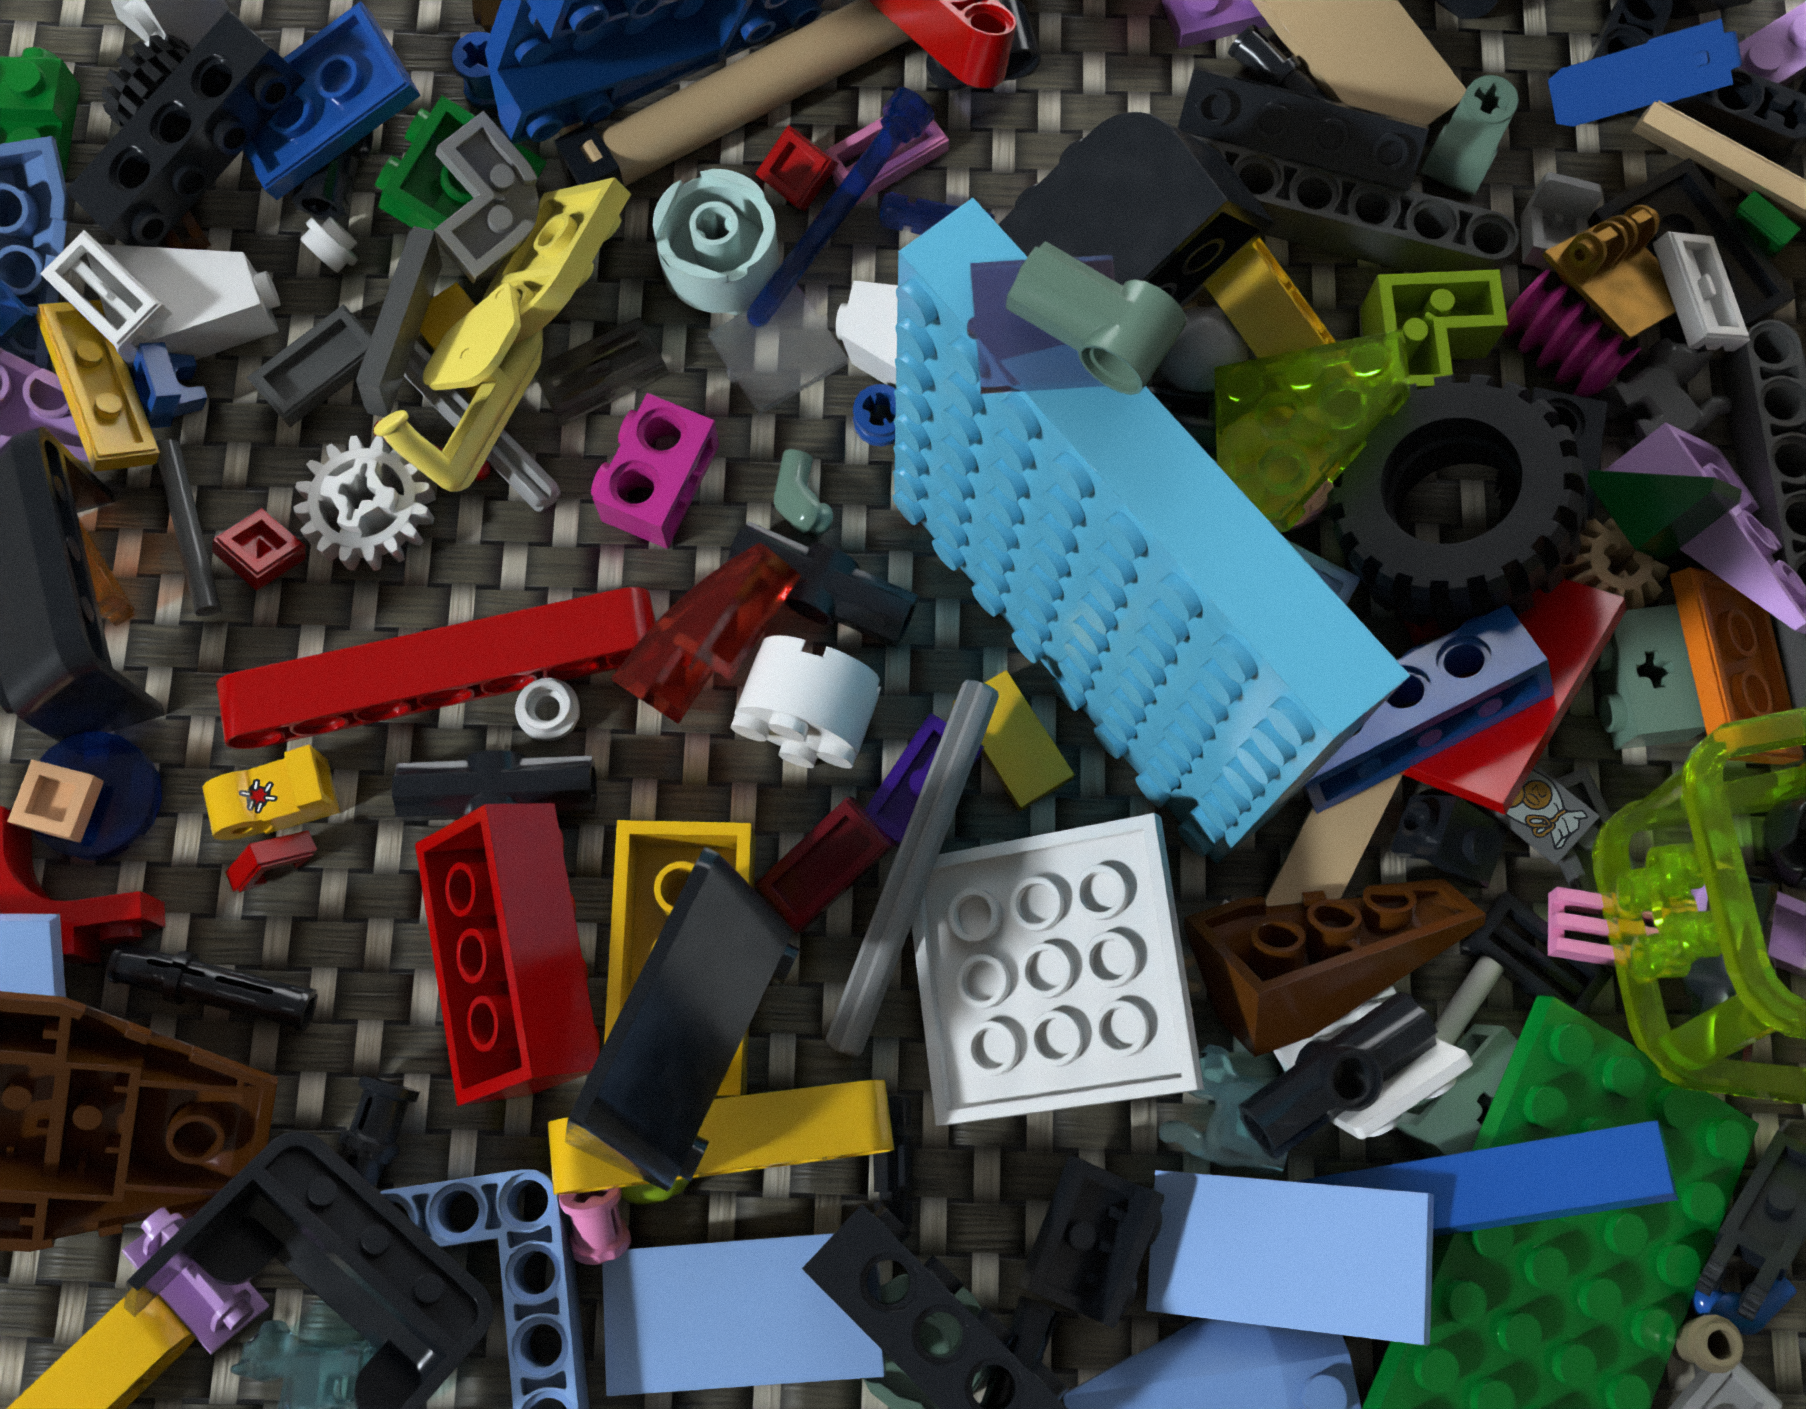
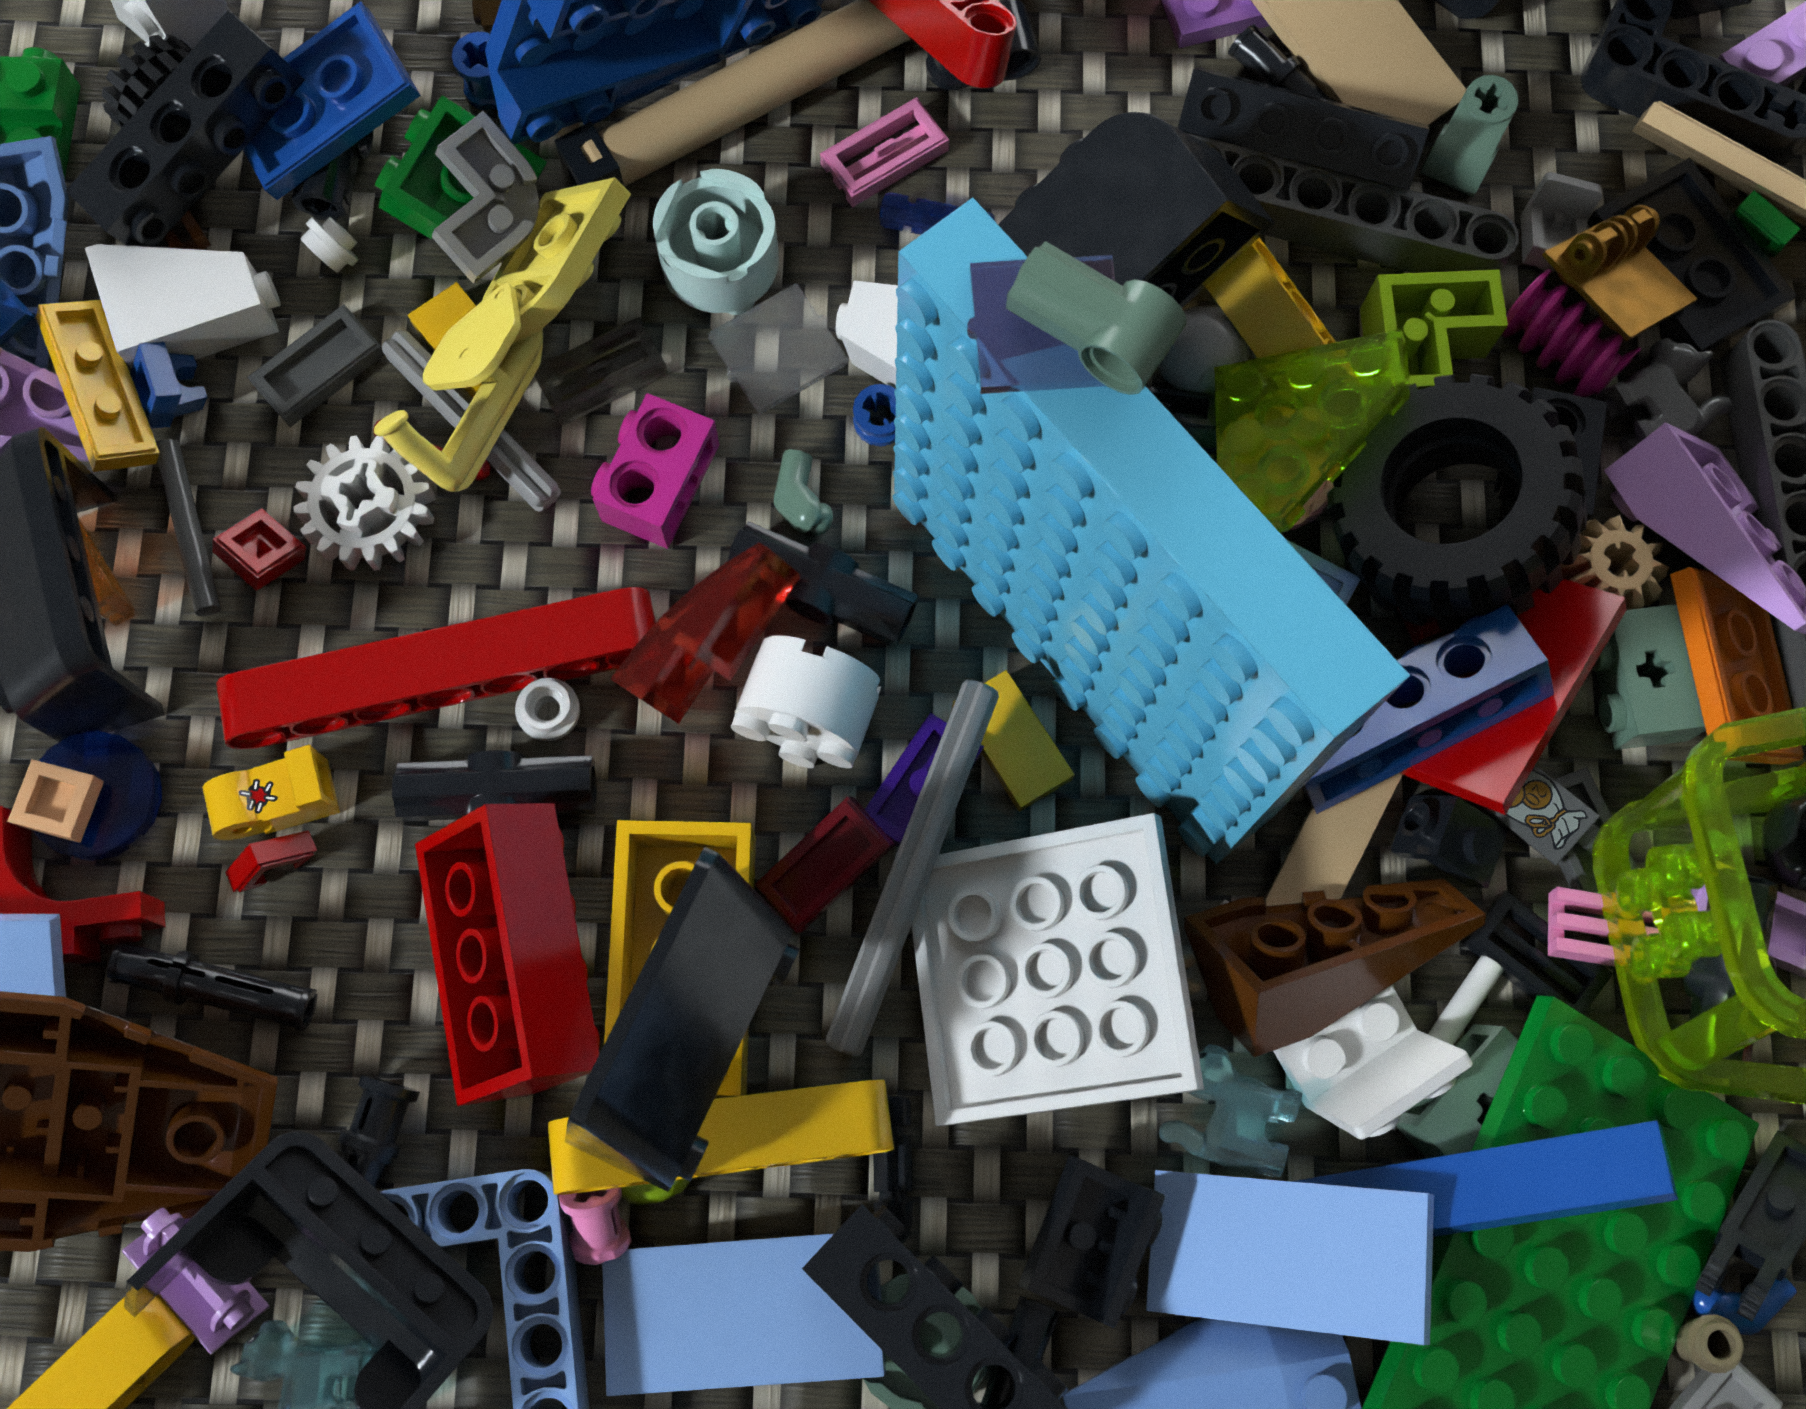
white tile [40,230,172,357] -> none
dark grey tile [356,226,442,418] -> none
clear blue piece [746,87,934,327] -> none
red tile [755,125,839,212] -> none
black piece [1238,992,1438,1159] -> none
blue piece [1548,18,1742,127] -> none
dark green slope [1587,470,1742,561] -> none
white tile [1653,231,1750,352] -> none

